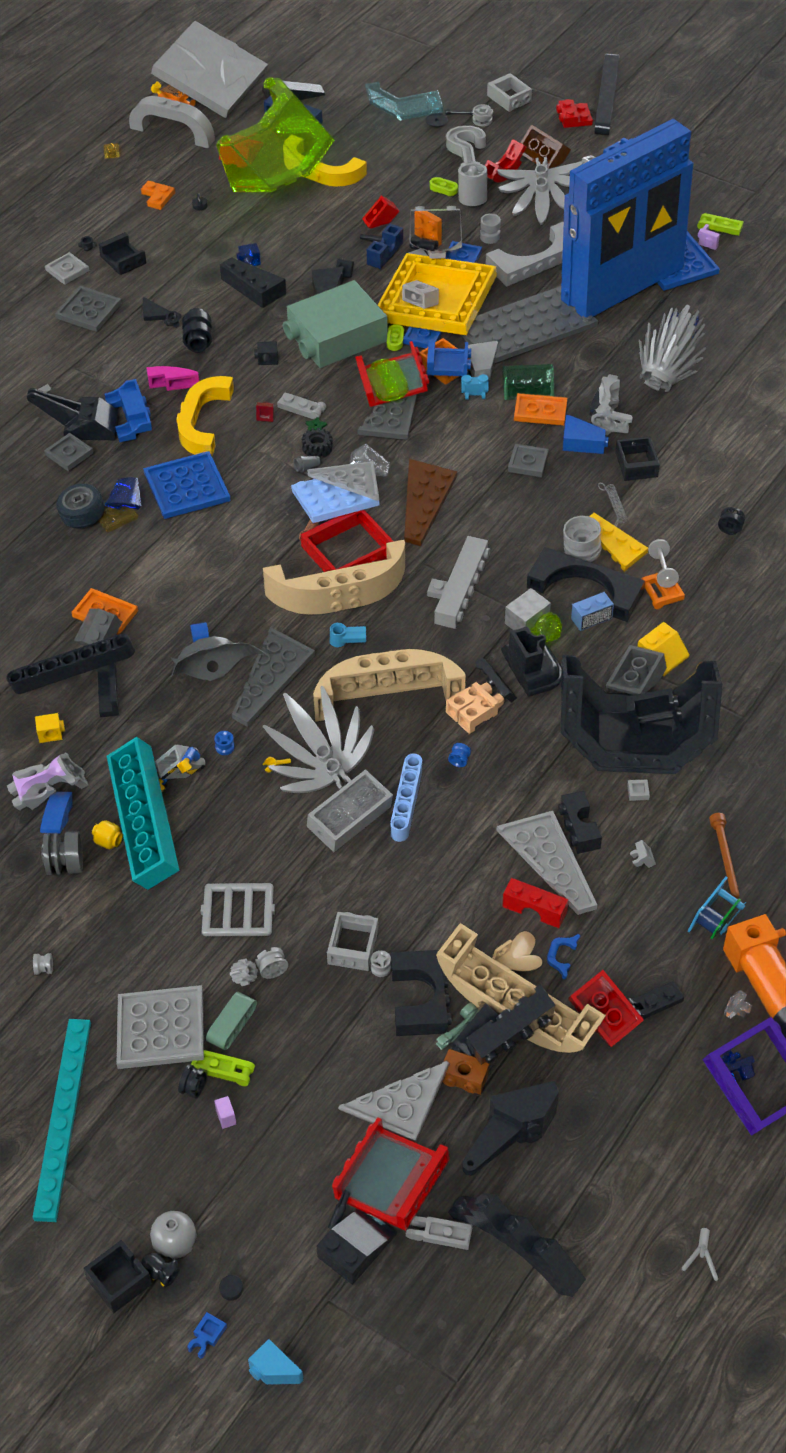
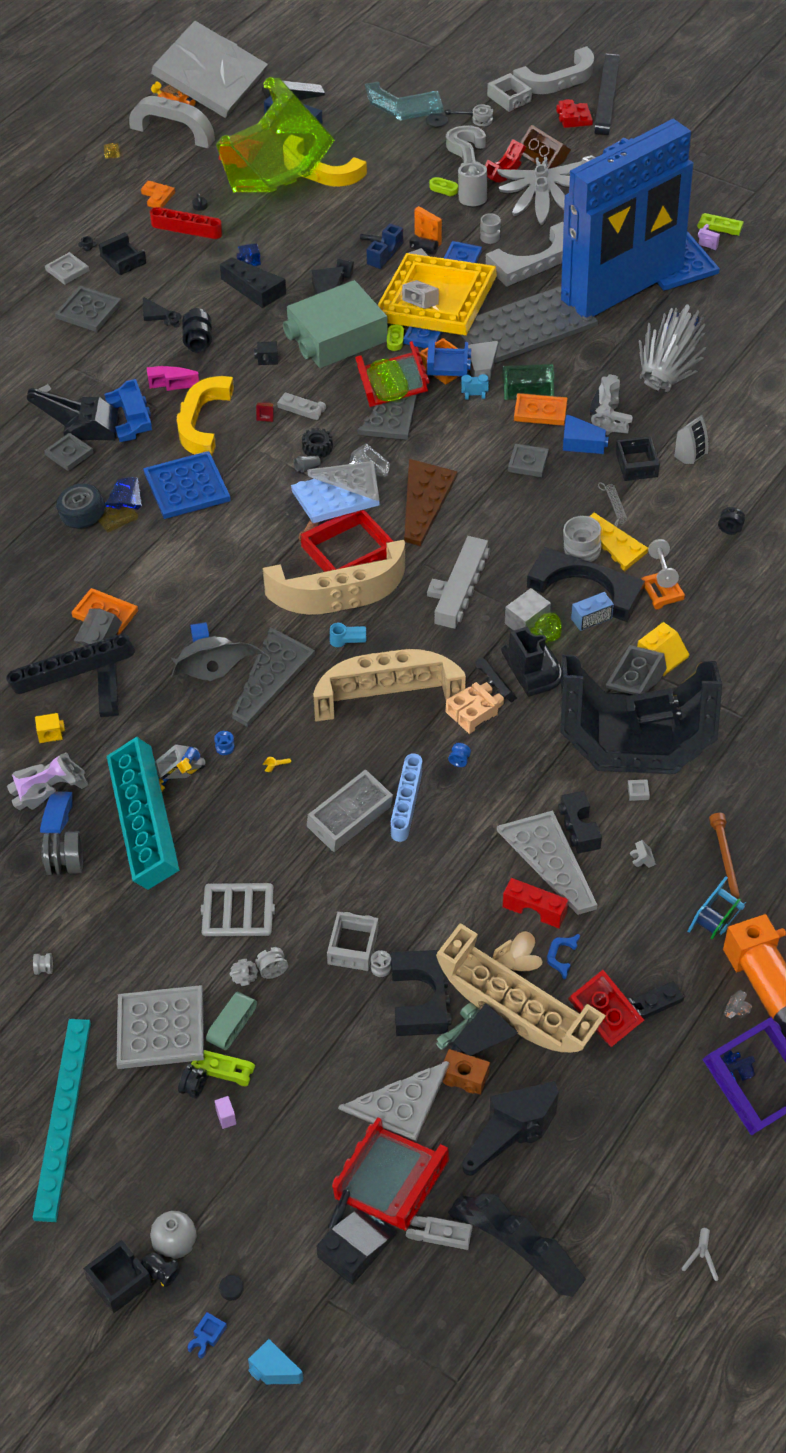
yellow head [92,820,123,849] -> none
light grey plant [263,686,374,793] -> none
dark green plate [305,417,327,431] -> none
red slope [362,195,399,229] -> none
light grey piece [409,206,462,258] -> none
black wedge [466,984,555,1065] -> none
none -> red beam [150,207,222,239]
none -> light grey arch [513,46,594,94]
none -> light grey slope [674,415,708,464]

